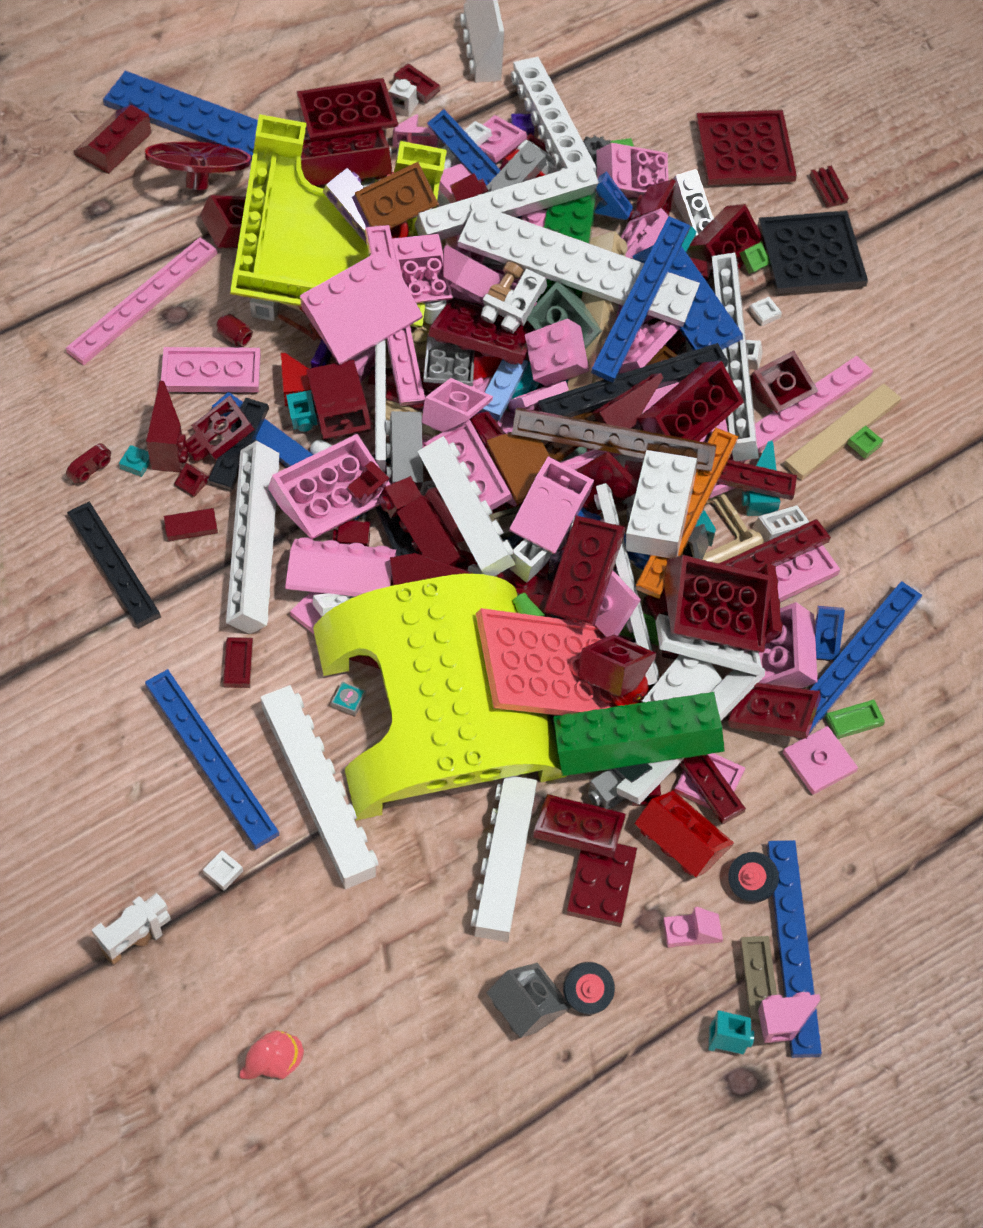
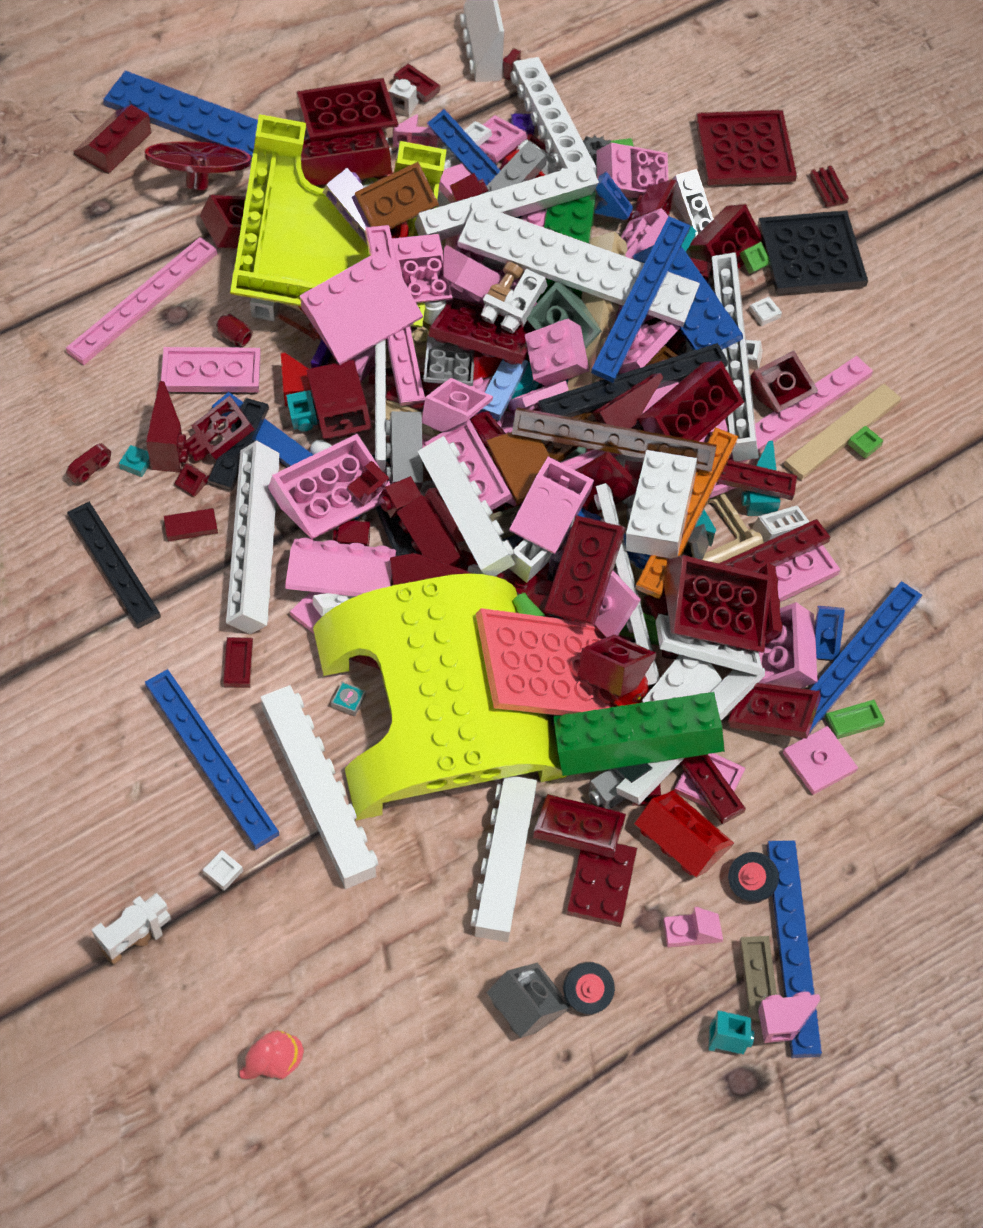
none -> dark red plate [502,48,521,80]

